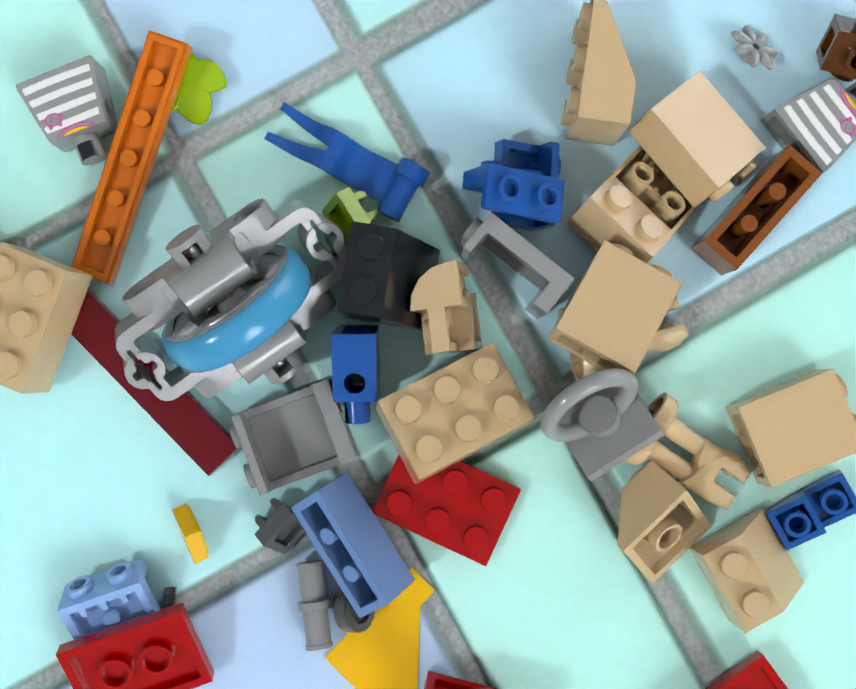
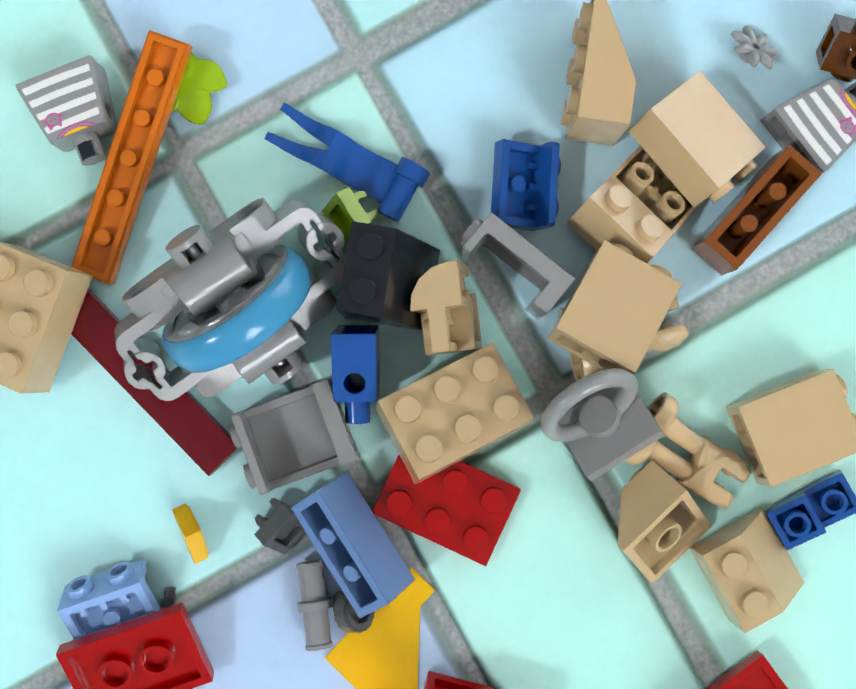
blue bracket [462,160,565,223] -> none

